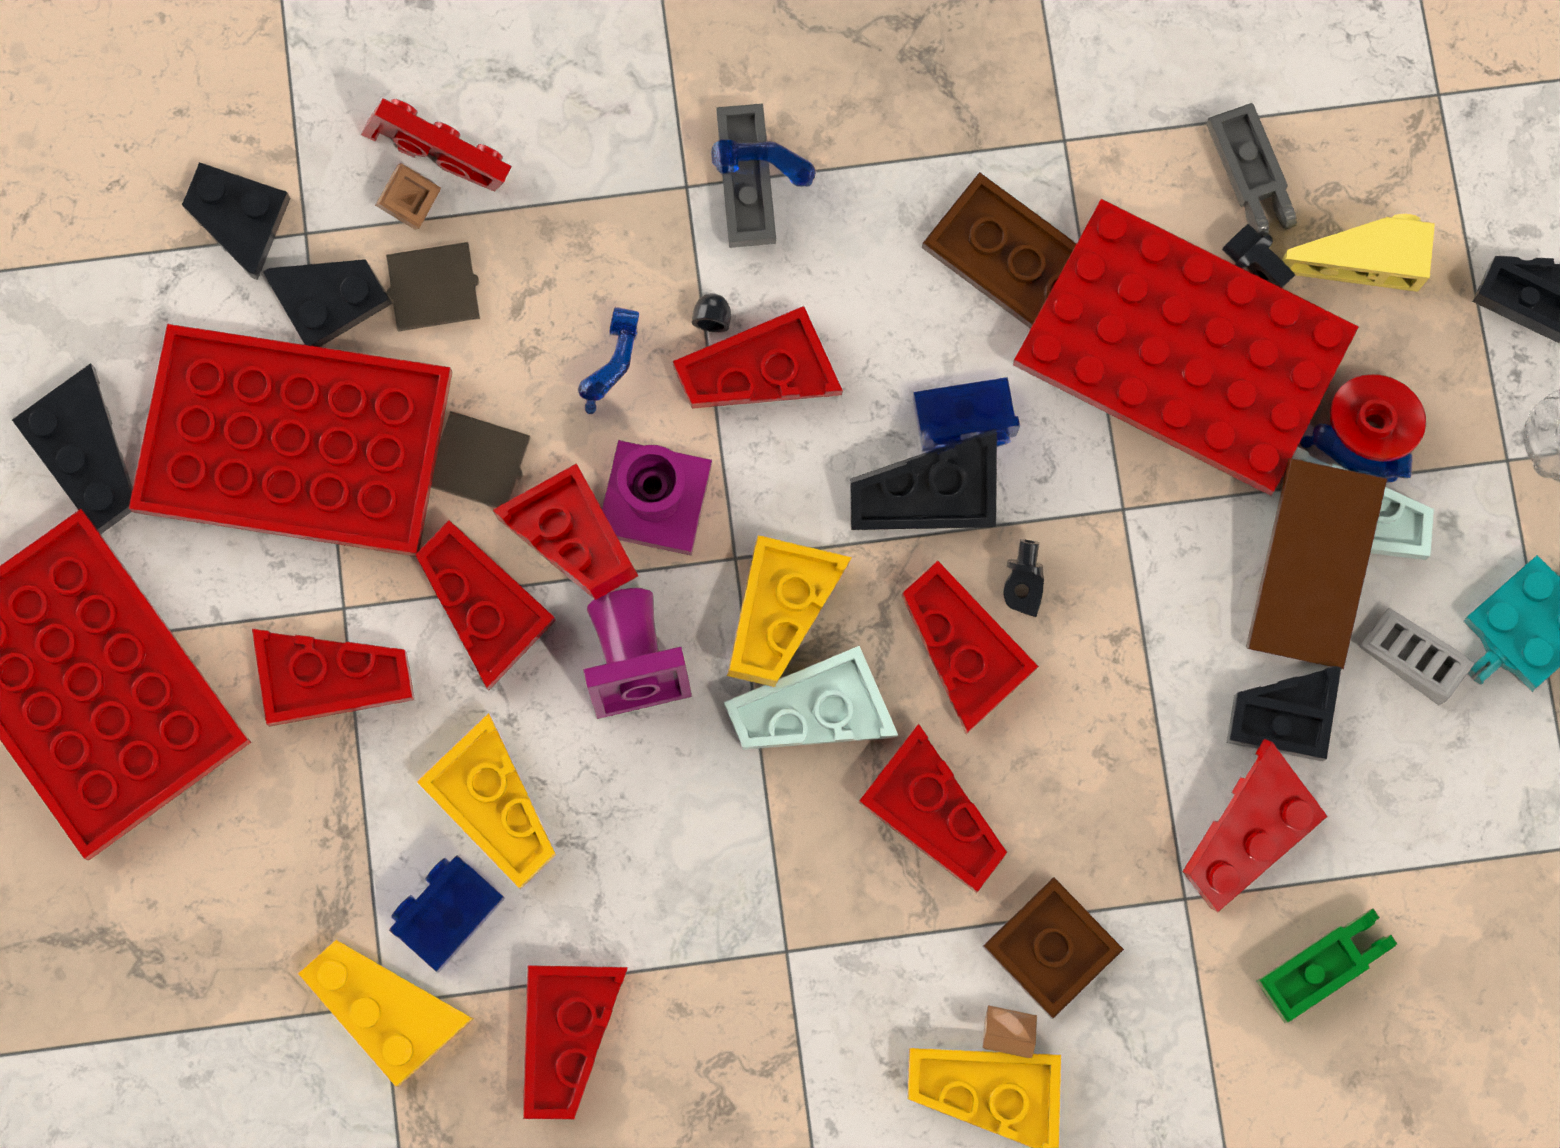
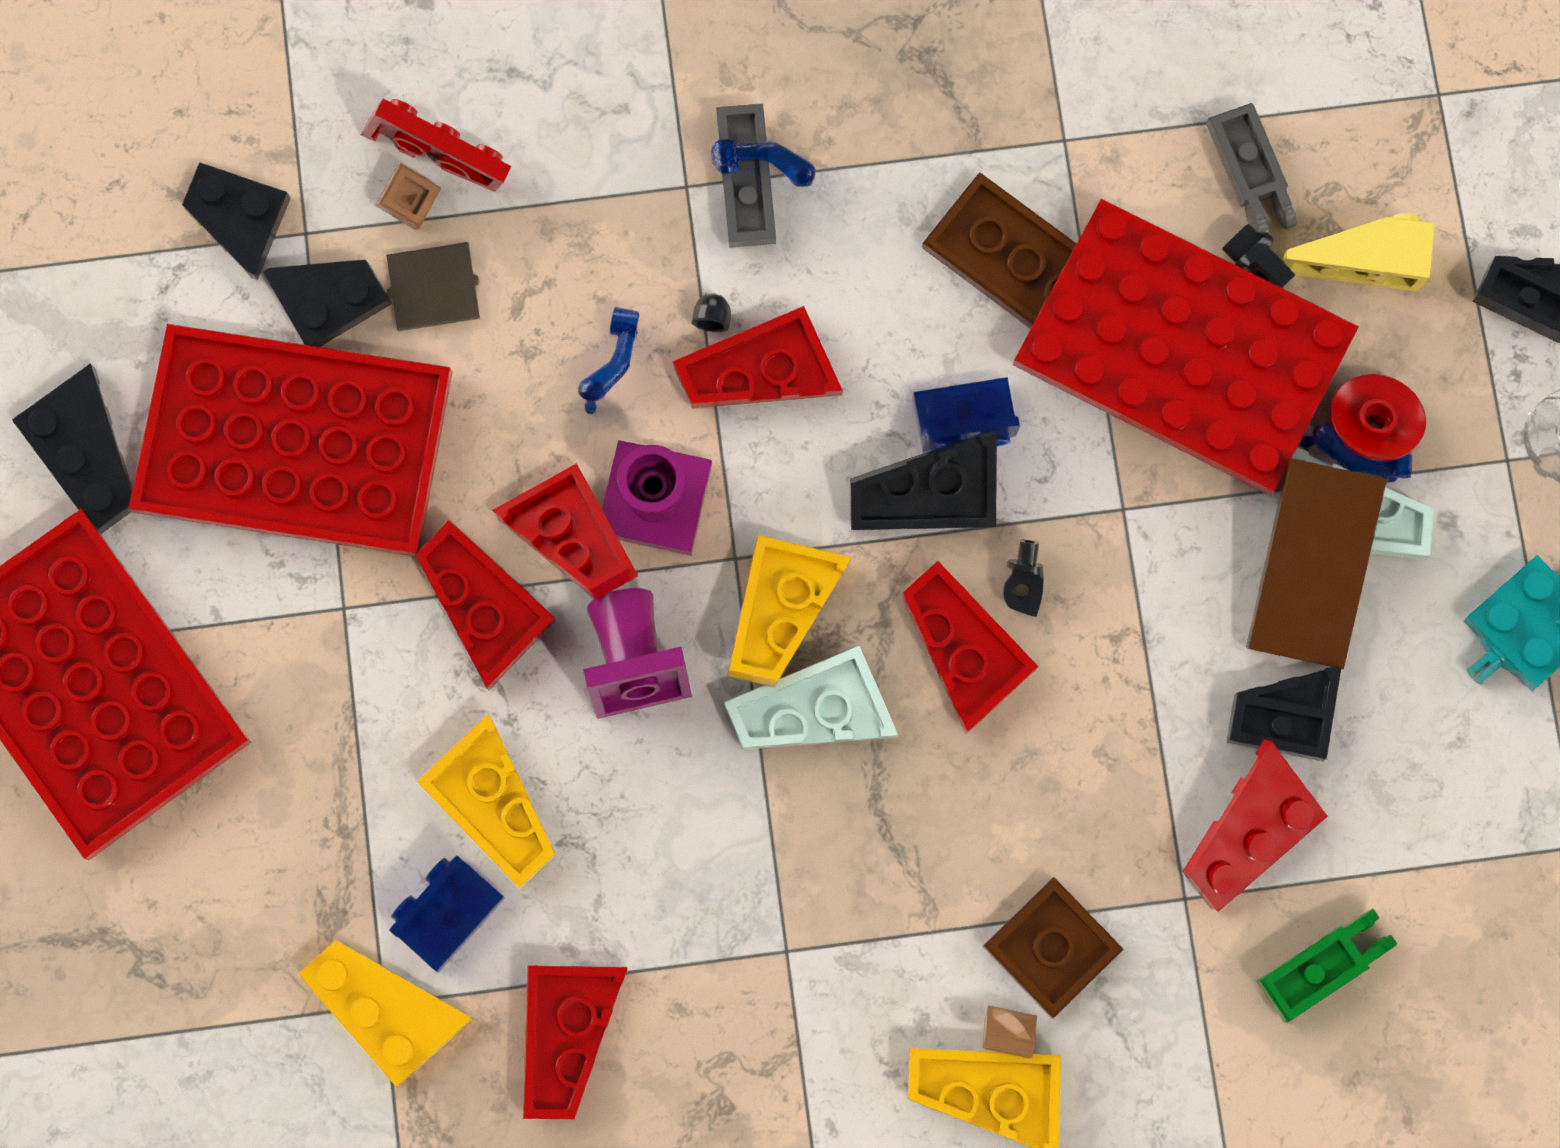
red wing [252,629,415,727] -> none
clear smoke piece [431,411,531,508] -> none
red wing [858,723,1007,893] -> none
light grey slope [1360,608,1474,706] -> none

